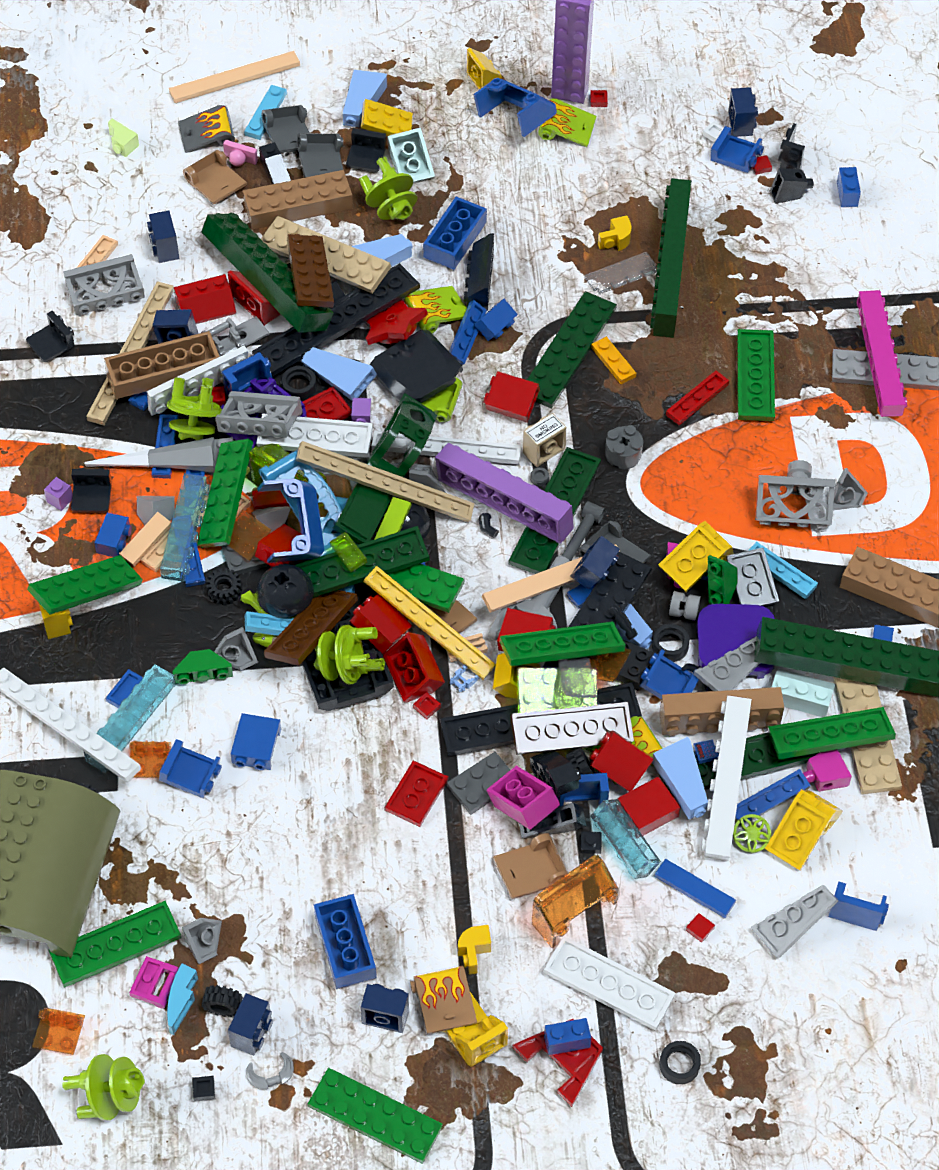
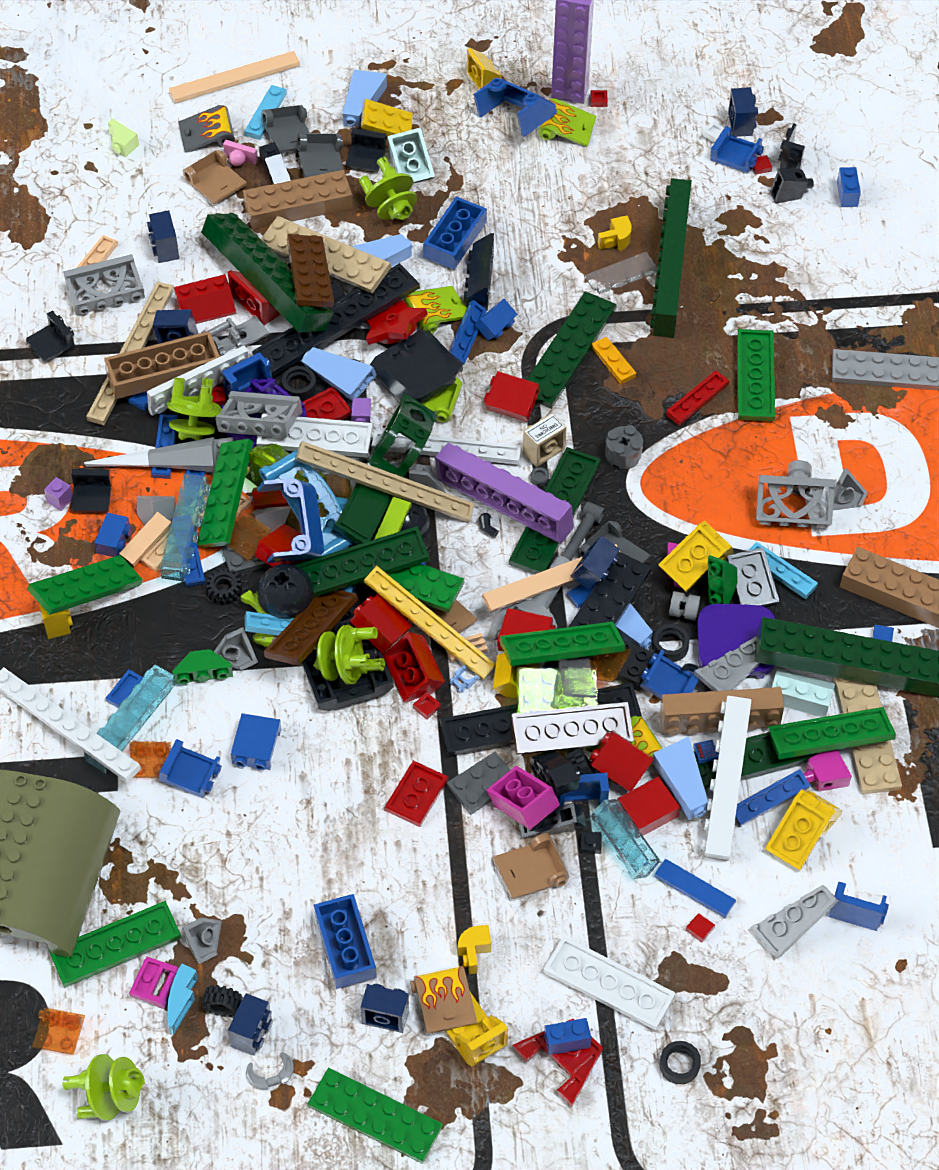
black plate [192,1075,216,1101] -> none
clear neon green plate [330,532,367,572] -> none
clear orange windscreen [532,854,619,948] -> none
black axle [609,603,638,640] -> none
lime wheel [733,814,771,853] -> none
dark pink brick [857,290,907,417] -> none

